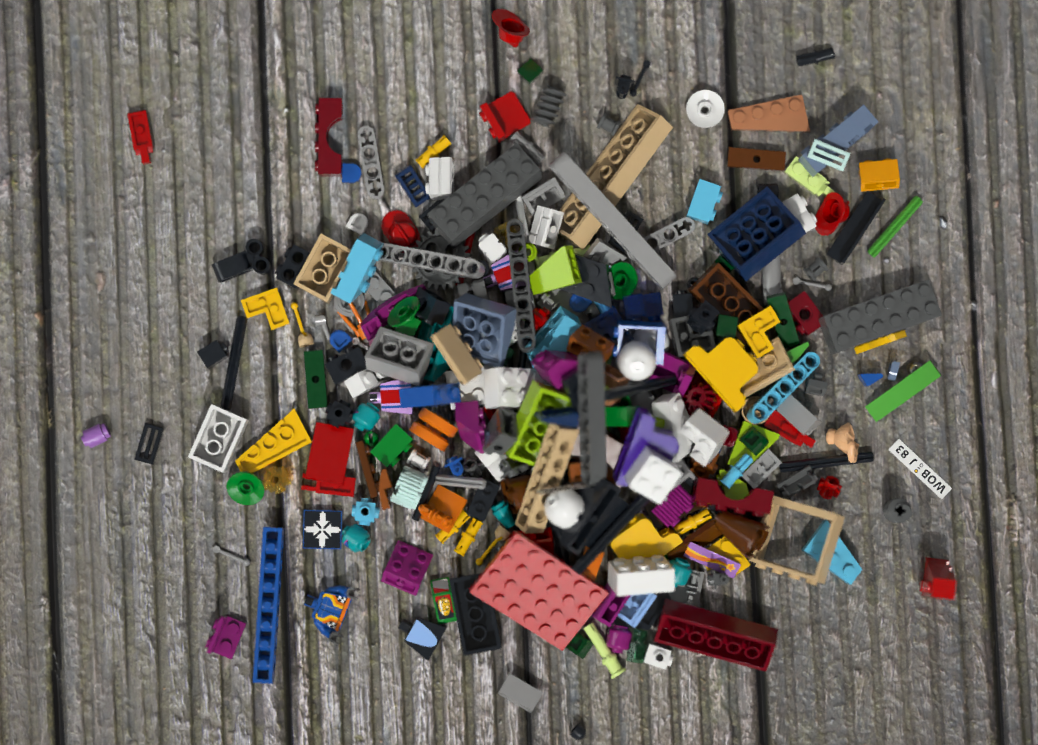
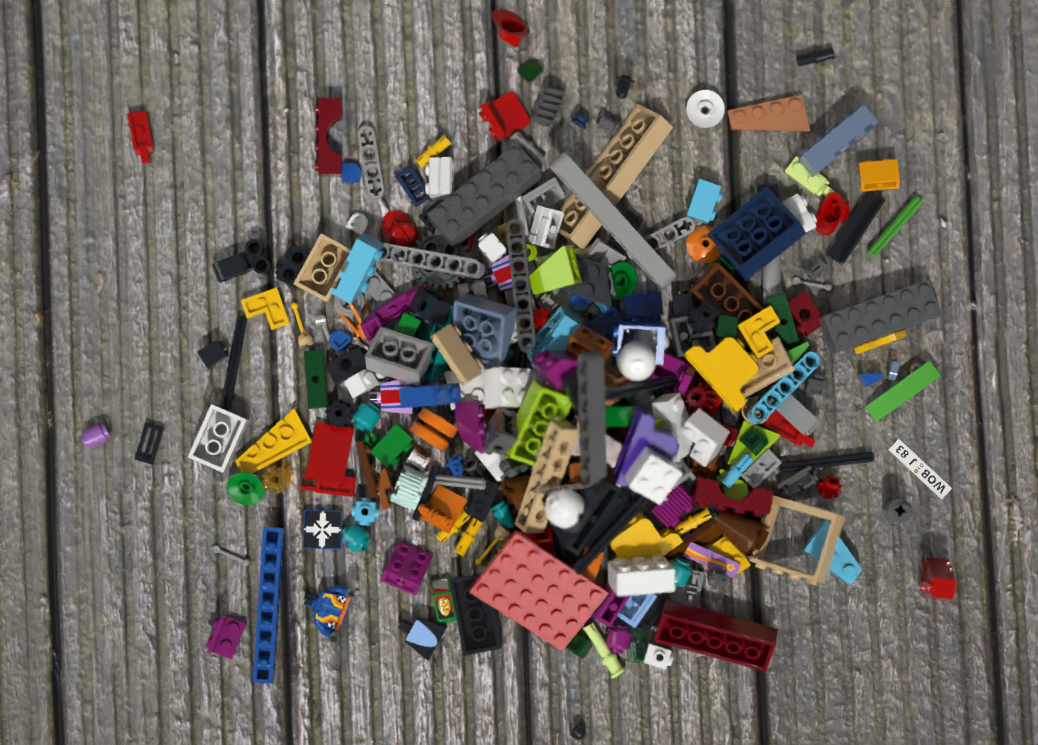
green dish [388,296,420,327] -> none
light grey hinge [497,673,543,713] -> none
dark blue slope [535,406,579,427] -> none
black hinge [630,60,651,97] -> none
reddish brown tile [727,147,786,172] -> none
light aqua tile [807,139,851,172] -> none
light nougat hair [826,422,859,463] -> none
none -> dark blue bush [571,112,590,129]
none -> orange dish [686,225,722,263]

